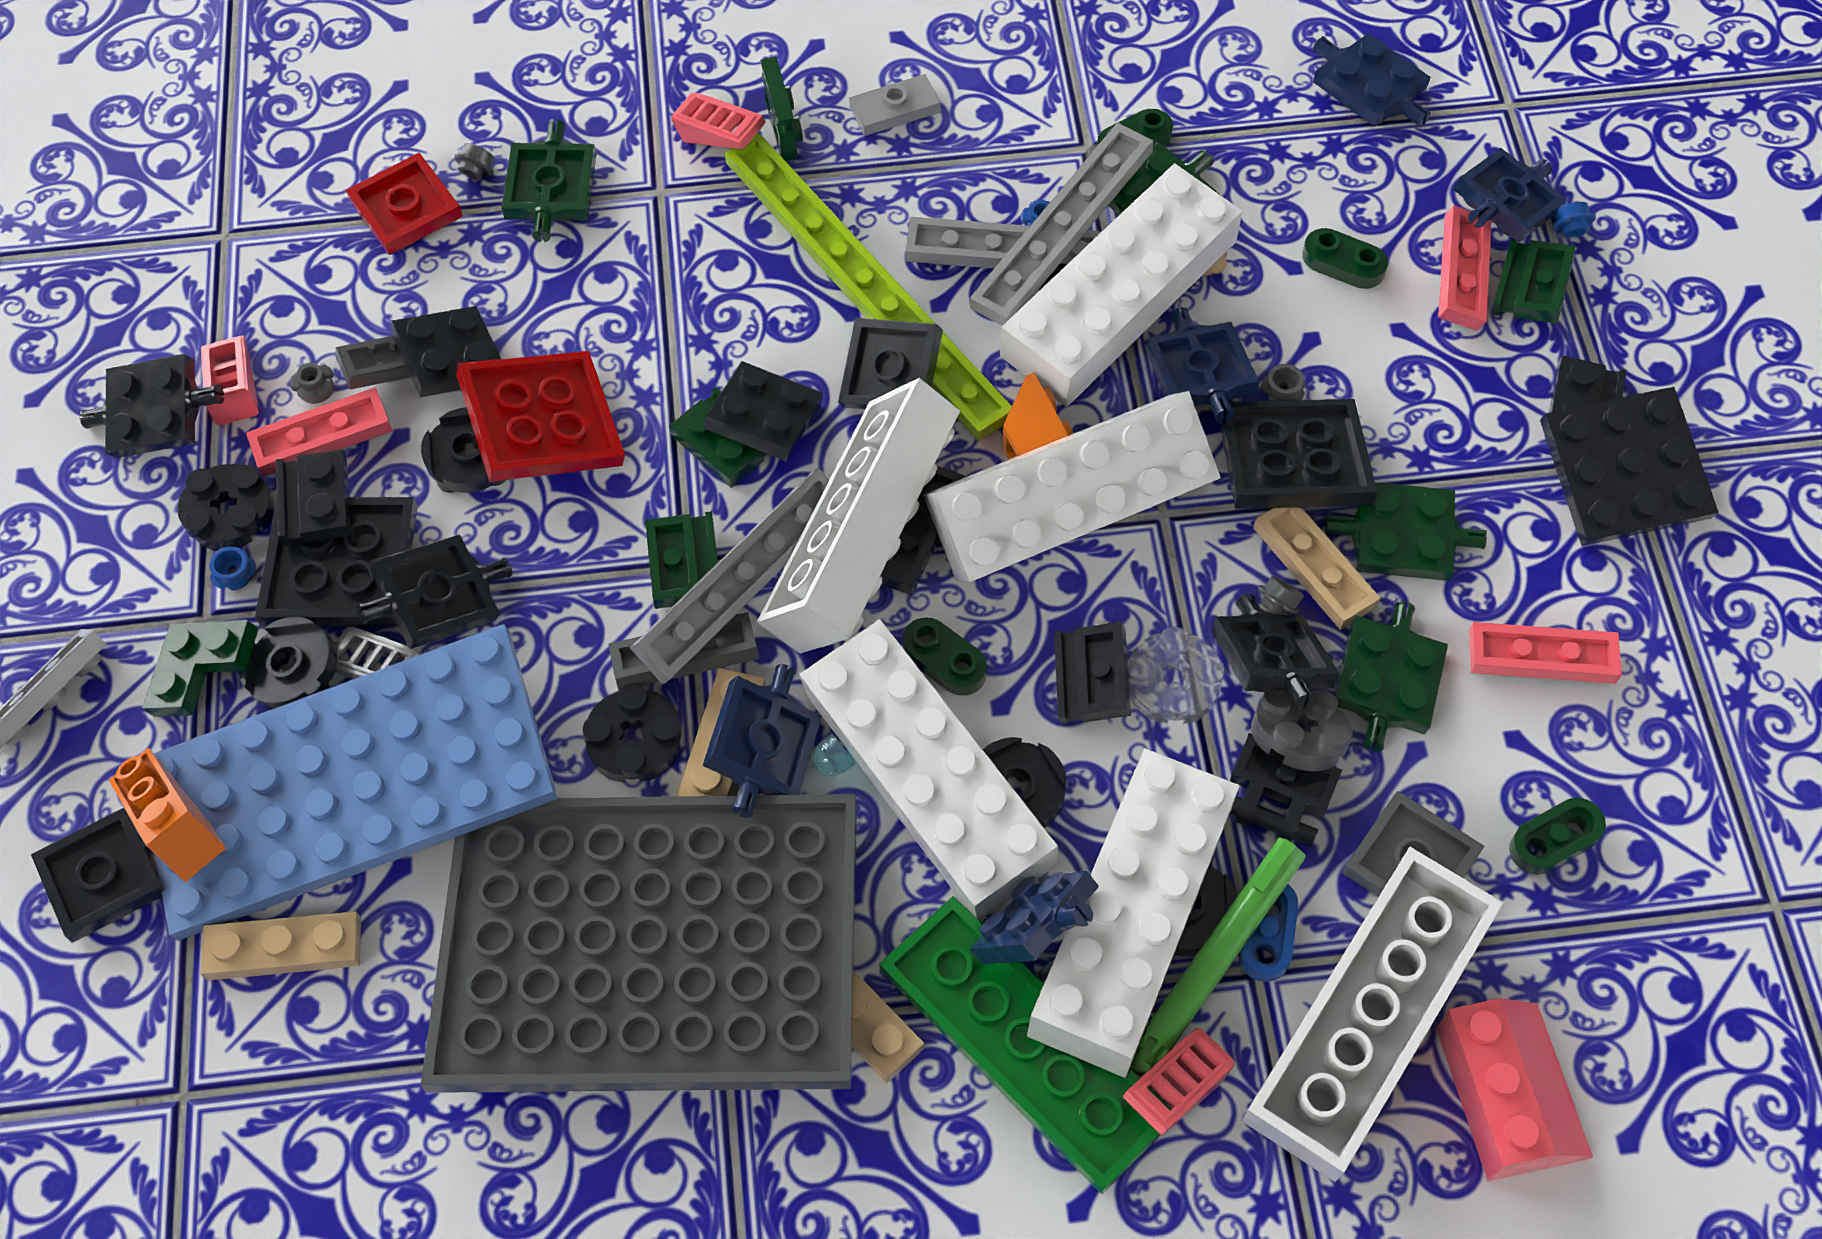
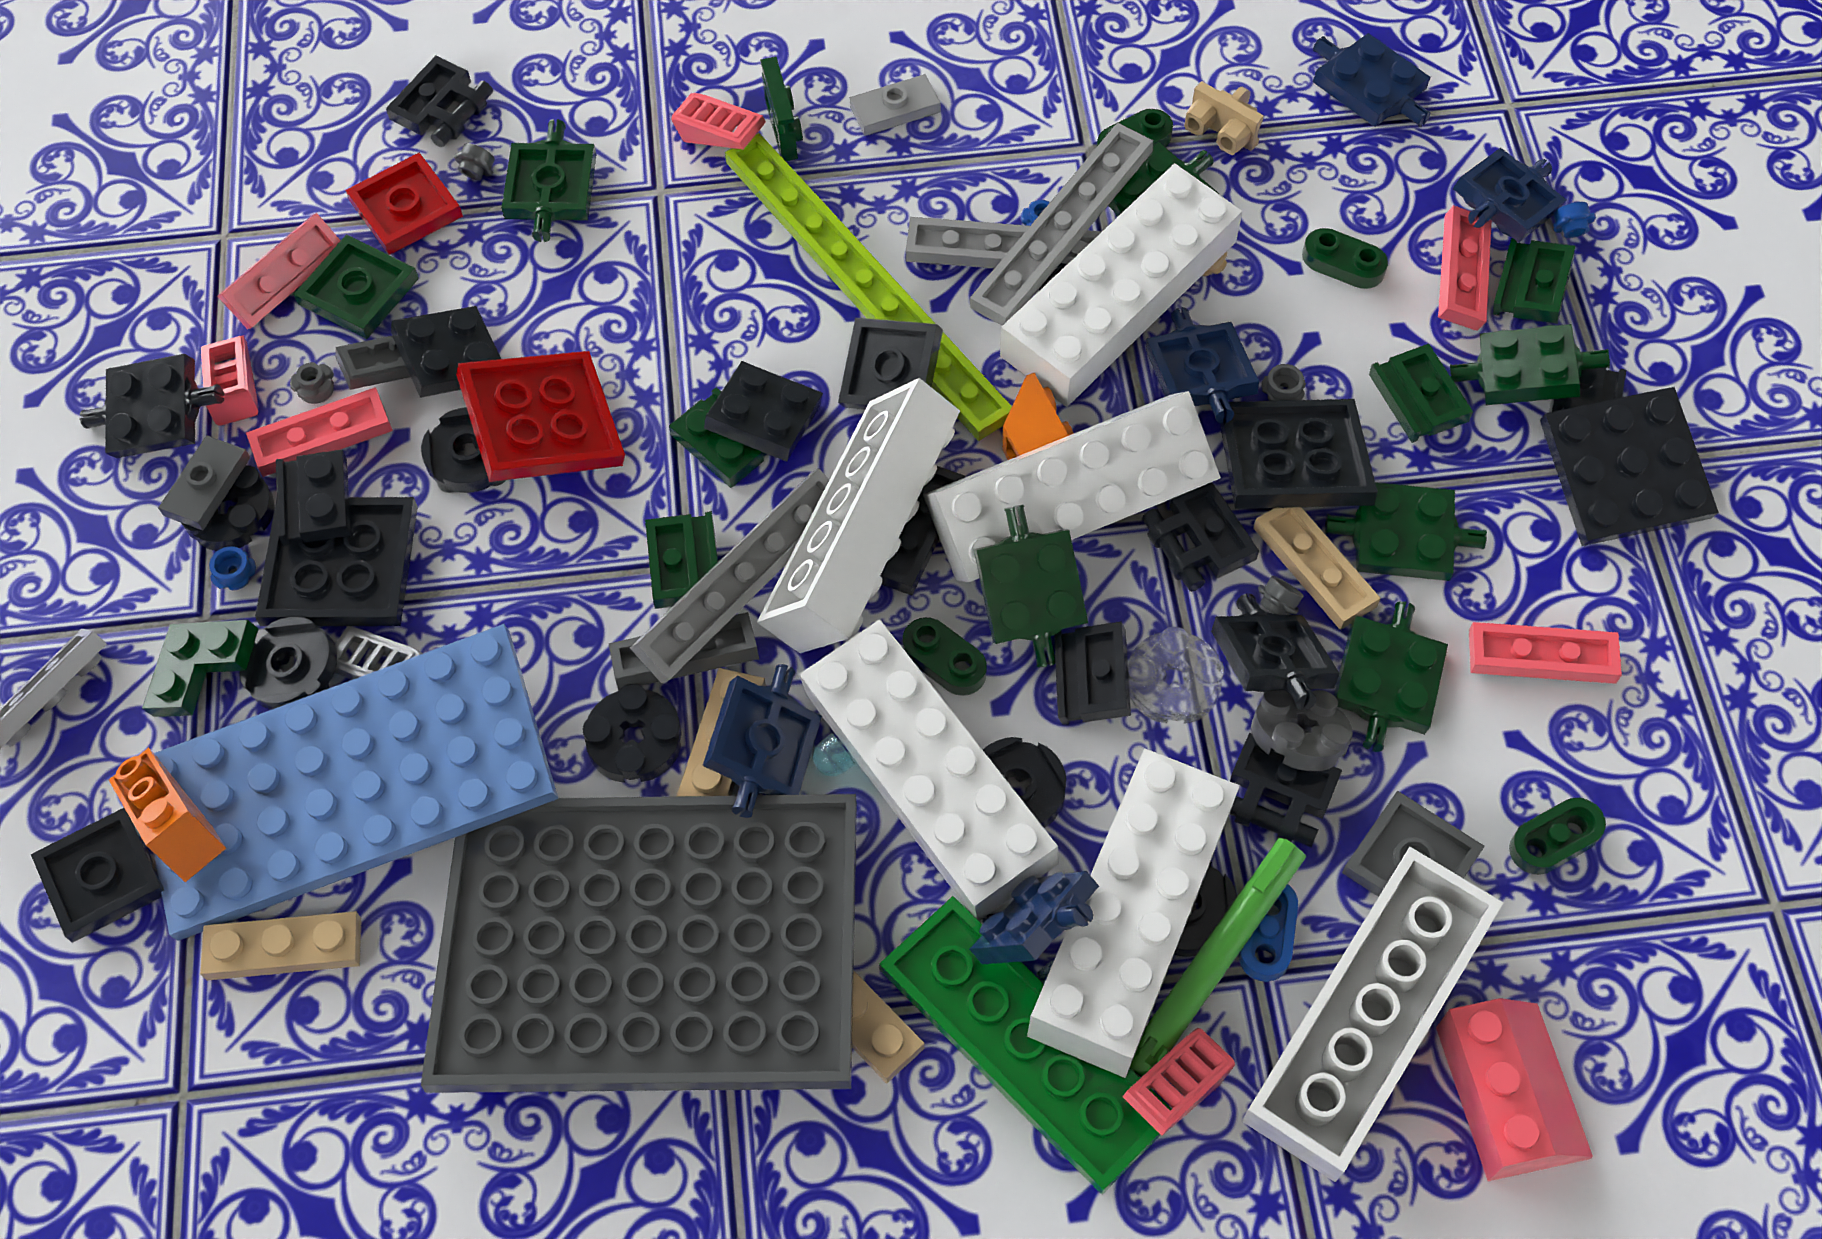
black plate [356,534,512,649] -> none
none -> dark grey plate [158,435,250,531]
none -> coral plate [217,213,341,330]
none -> dark green plate [294,234,419,339]
none -> black plate [386,55,493,147]
none -> dark green plate [973,504,1088,667]
none -> black plate [1142,482,1259,592]
none -> tan hips [1184,81,1264,155]
none -> dark green plate [1369,343,1473,443]
none -> dark green plate [1450,324,1610,405]

